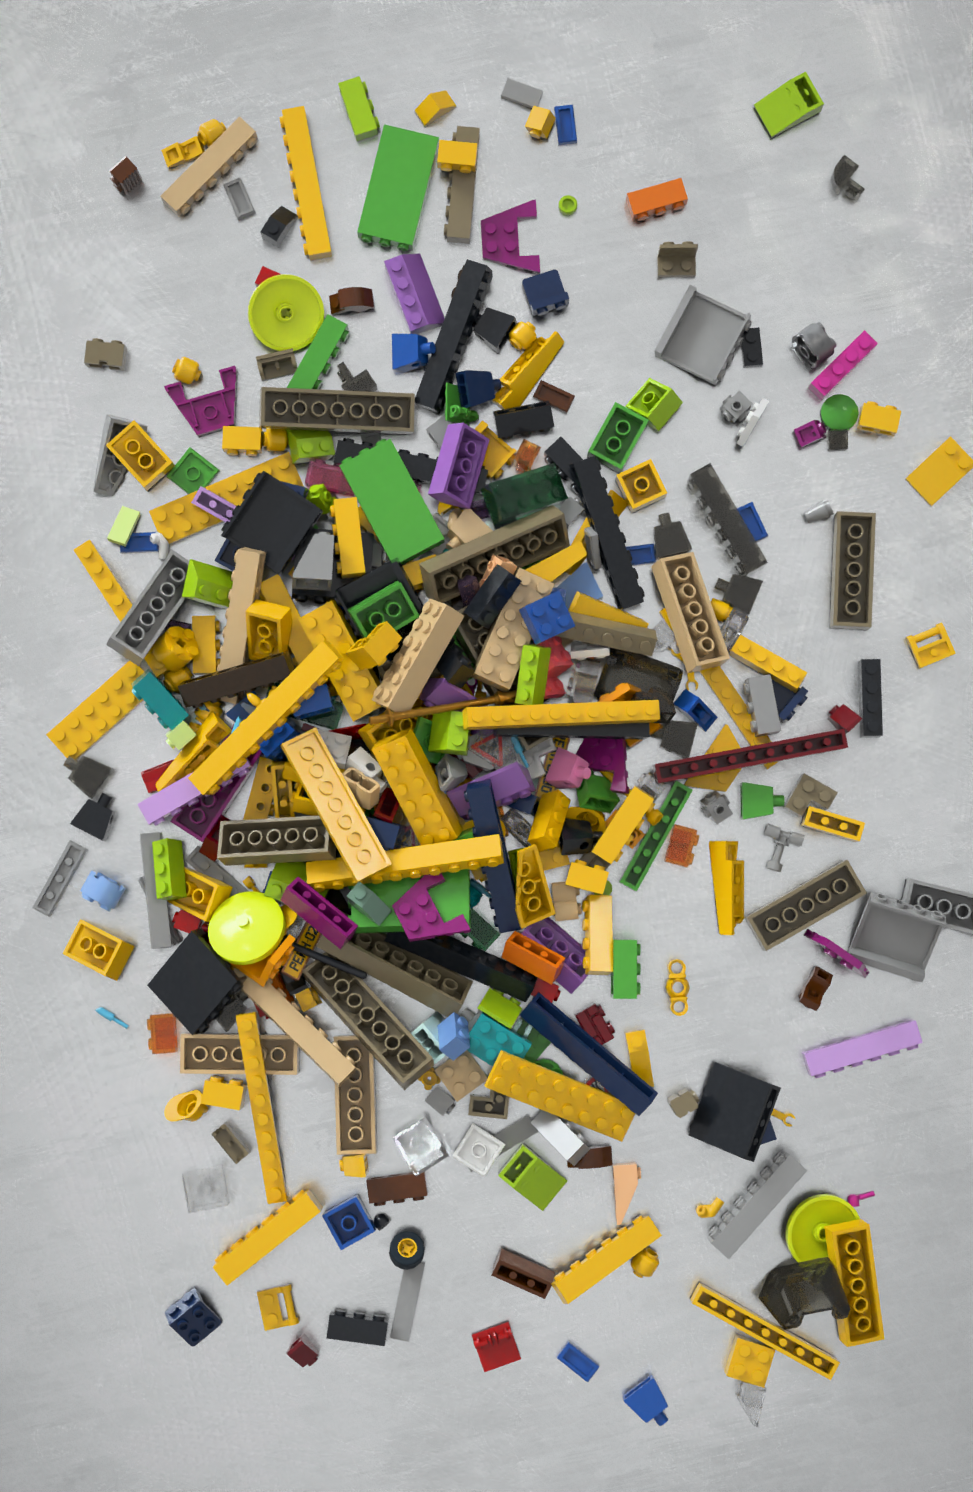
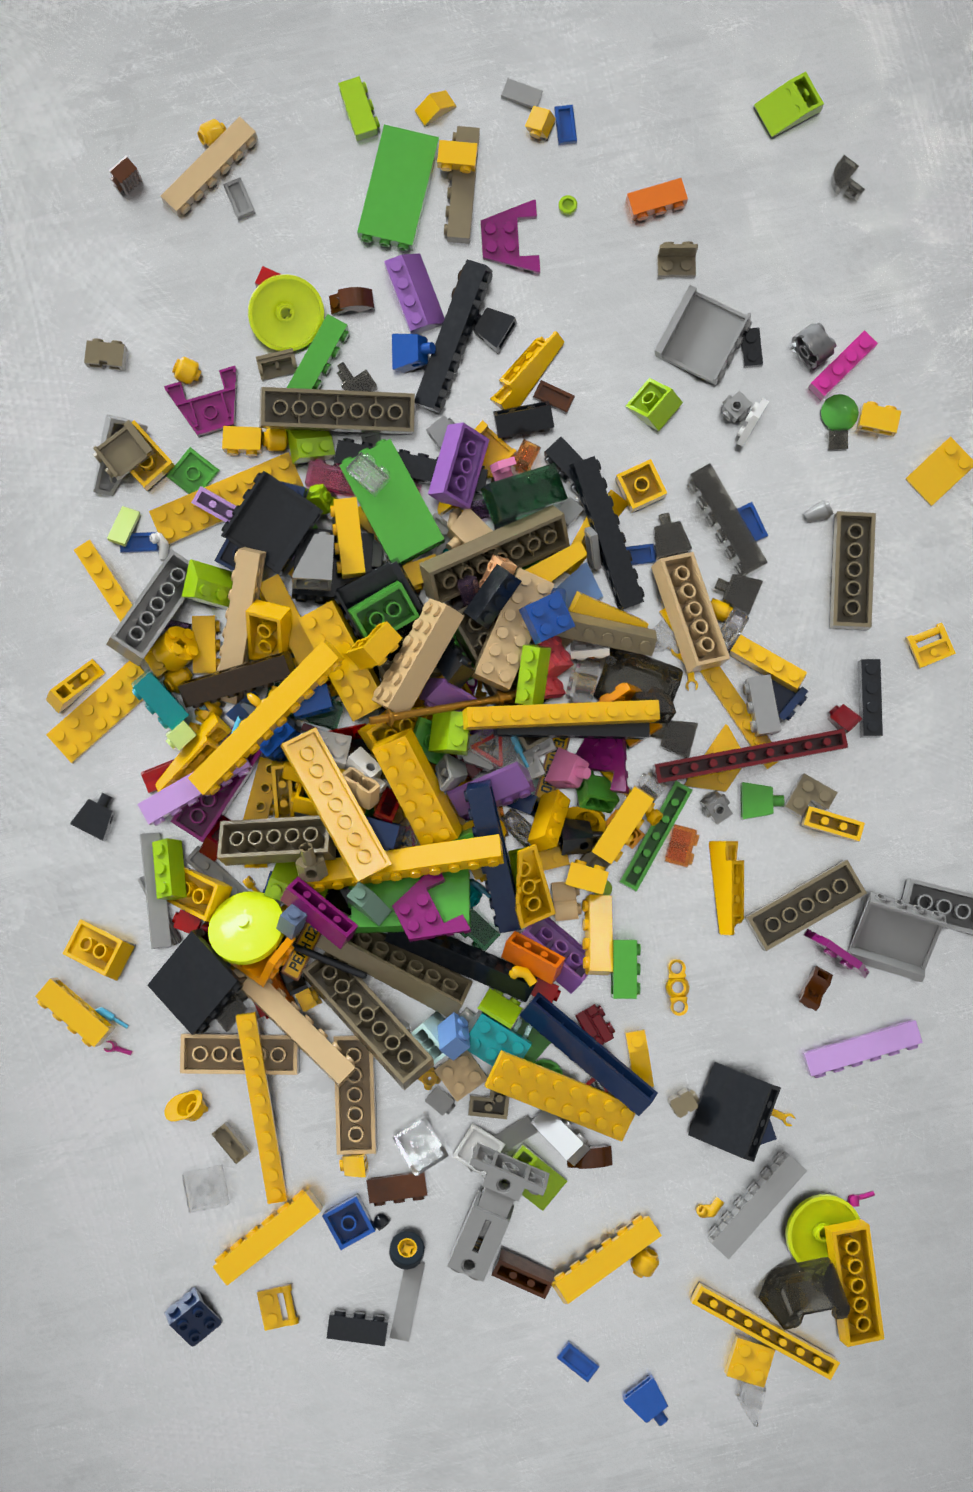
light grey tile [32,840,88,917] -> none
clear smoke torso [63,756,113,799] -> none
light blue brick [80,870,126,912] -> none
clear orange brick [147,1013,178,1054] -> none
yellow slope [161,136,205,168] -> none
yellow brick [201,1075,247,1110] -> none
black slope [260,206,298,248] -> none
yellow brick [279,106,332,261] -> none
dark red slope [286,1333,319,1367] -> none
bright green hinge [445,383,479,426] -> none
dark blue torso [455,370,501,408] -> none
red hinge [472,1322,521,1372] -> none
yellow head [509,322,537,350] -> none
dark blue bracket [522,269,569,316] -> none
bright green brick [587,402,649,473] -> none
light nougat slope [612,1162,641,1225] -> none
blue slope [673,689,718,732] -> none
light grey bar [763,824,805,872] -> none
magenta bracket [794,420,826,447] -> none
none -> yellow brick [35,978,116,1047]
none -> yellow slope [46,659,105,713]
none -> dark tan panel [93,420,154,481]
none -> dark pink hand [104,1041,132,1056]
none -> sand blue brick [276,904,307,940]
none -> dark tan piece [295,843,328,882]
none -> clear brick [346,452,391,497]
none -> light grey brick [447,1143,550,1282]
none -> bright pink bracket [490,457,517,484]
none -> yellow arm [509,966,538,987]

